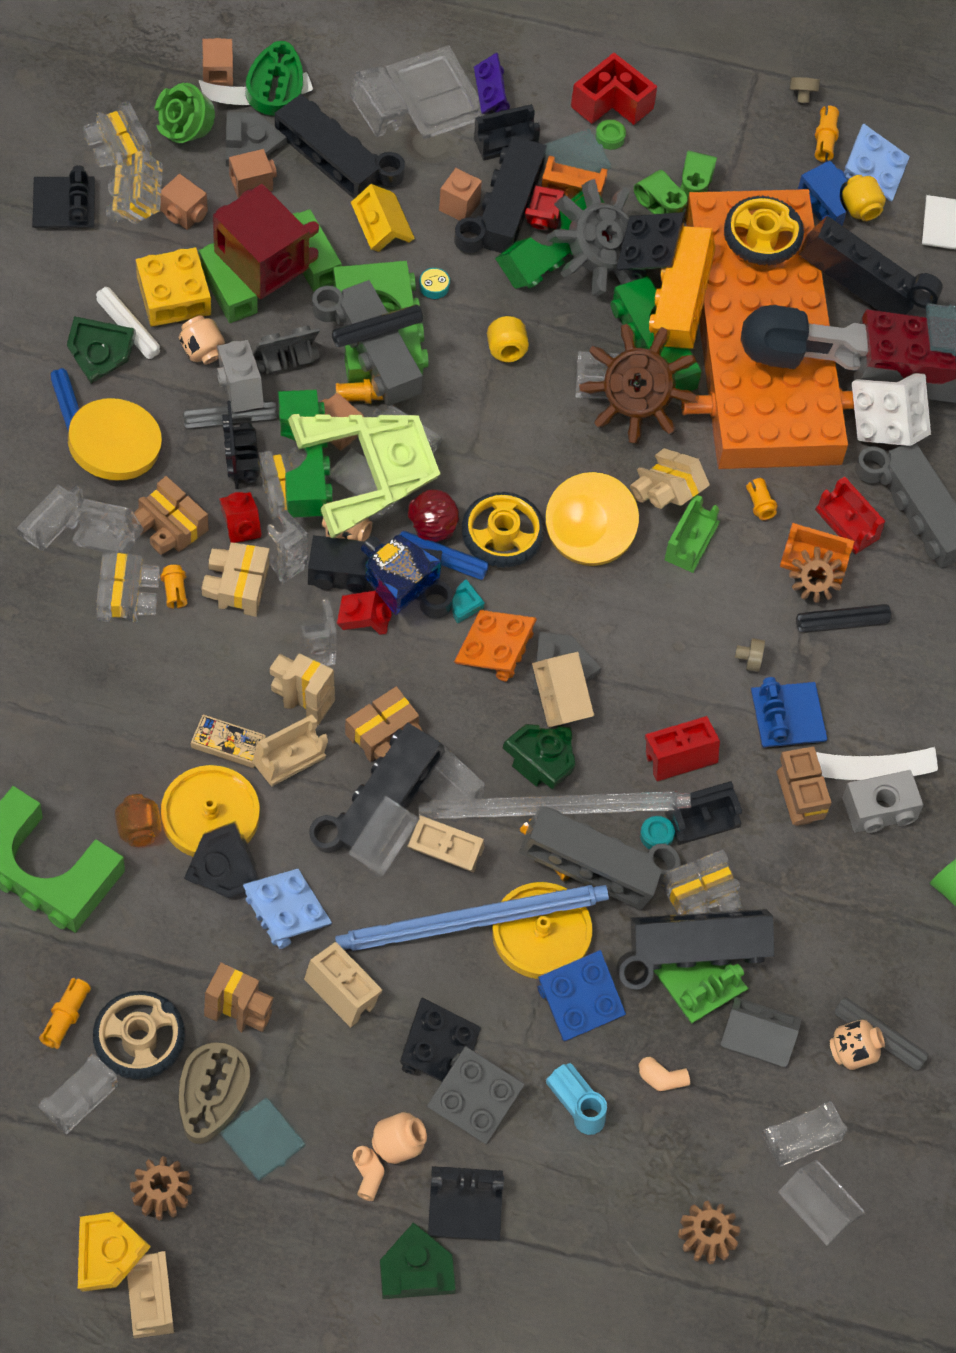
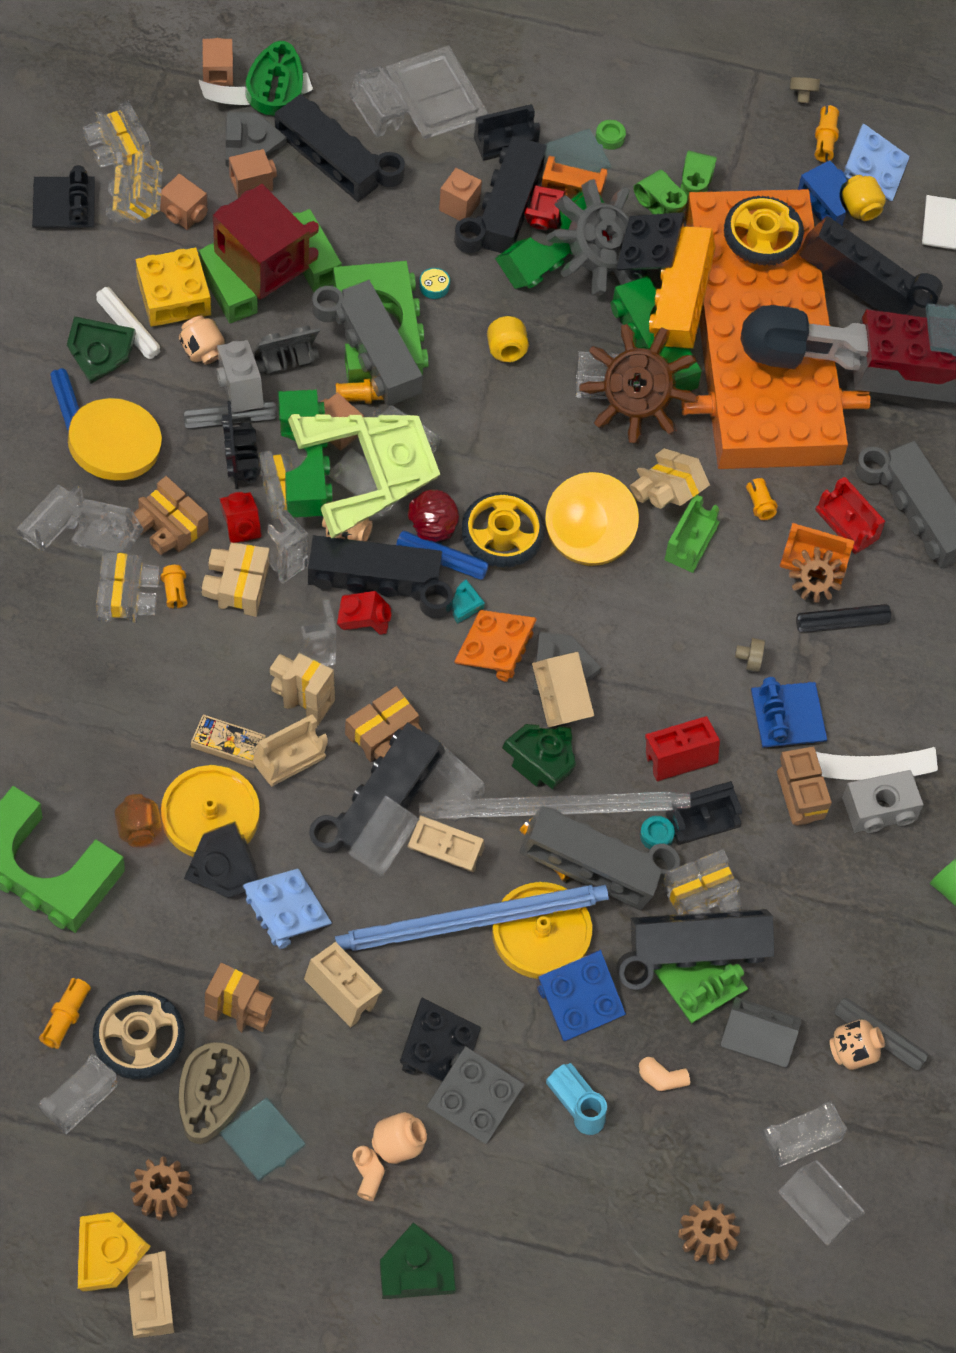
bright green cone [155,83,215,143] -> none
black axle [332,304,423,348] -> none
yellow panel [351,184,414,252] -> none
clear blue torso [361,535,442,615] -> none
black hinge [428,1166,504,1241] -> none
dark purple hinge [474,52,510,114] -> none
red brick [571,52,657,125] -> none
white bracket [852,373,931,446] -> none

